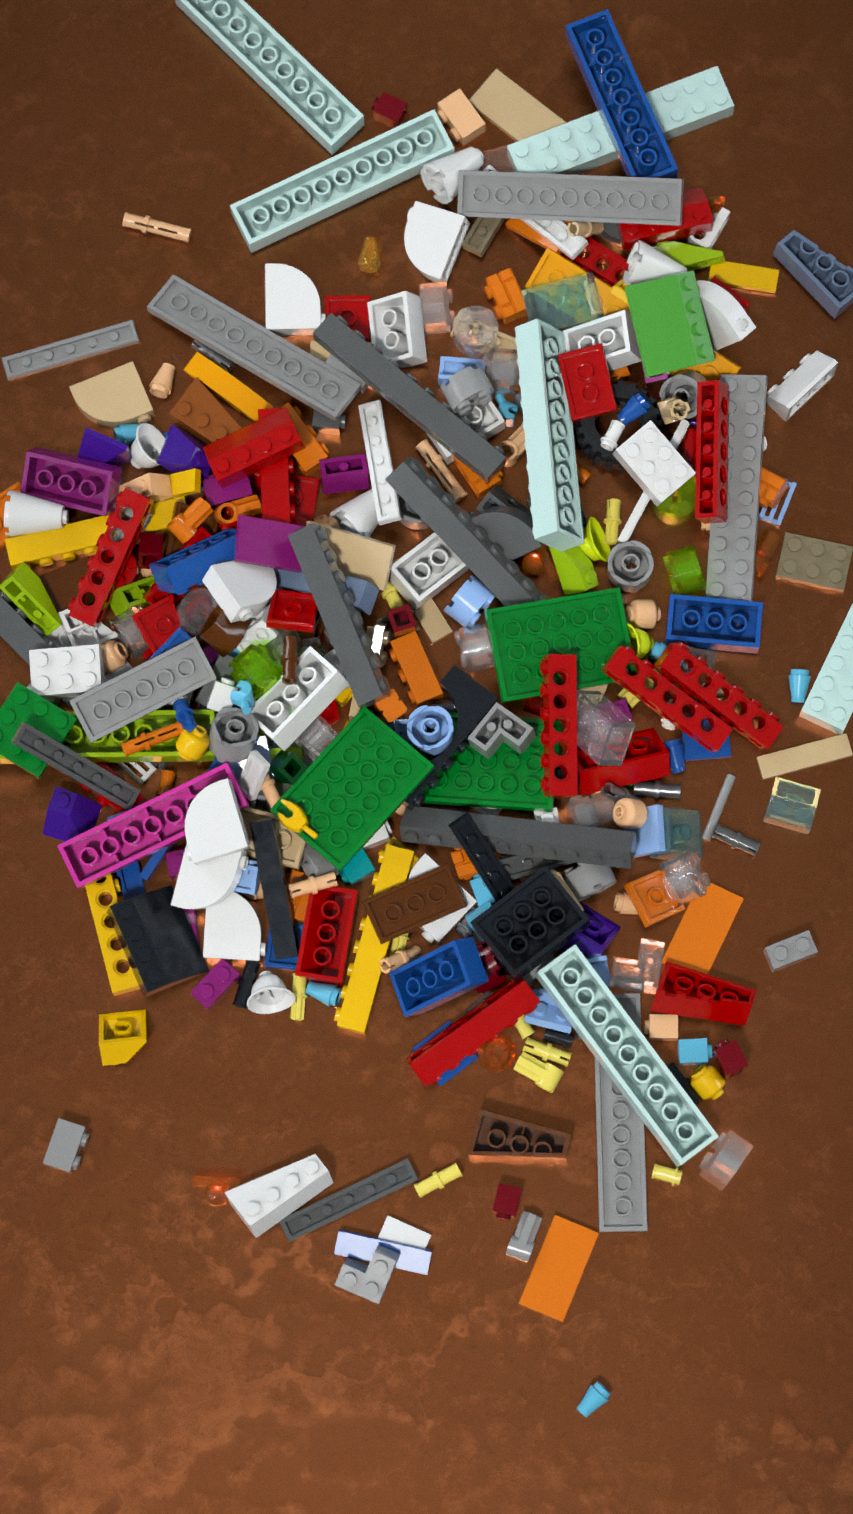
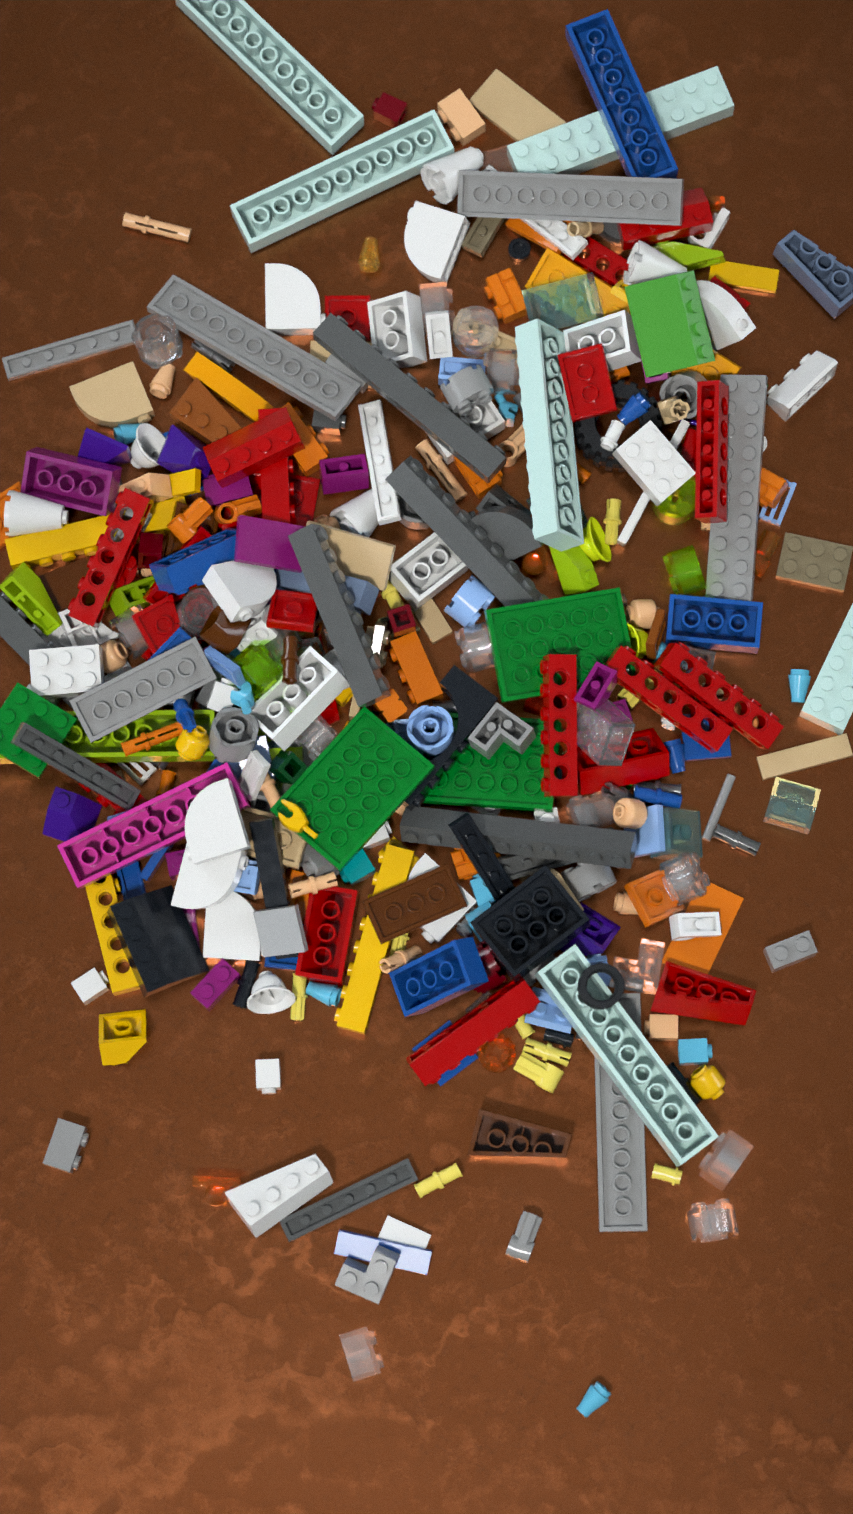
dark red brick [492,1183,522,1221] -> none
orange tile [519,1215,599,1322] -> none
light grey brick [607,541,654,592] -> none
dark red brick [712,1039,748,1080] -> none
none -> white brick [71,968,109,1005]
none -> clear brick [132,314,183,369]
none -> medium blue tile [204,646,246,687]
none -> light grey tile [253,904,308,957]
none -> white brick [255,1059,281,1094]
none -> clear brick [339,1326,384,1382]
none -> white plate [425,310,453,359]
none -> black tile [508,238,531,262]
none -> magenta slope [574,661,617,710]
none -> black tyre [577,963,624,1010]
none -> blue pin [633,785,682,810]
none -> dark orange tile [646,609,667,660]
none -> white plate [669,912,722,941]
none -> clear brick [687,1199,739,1243]

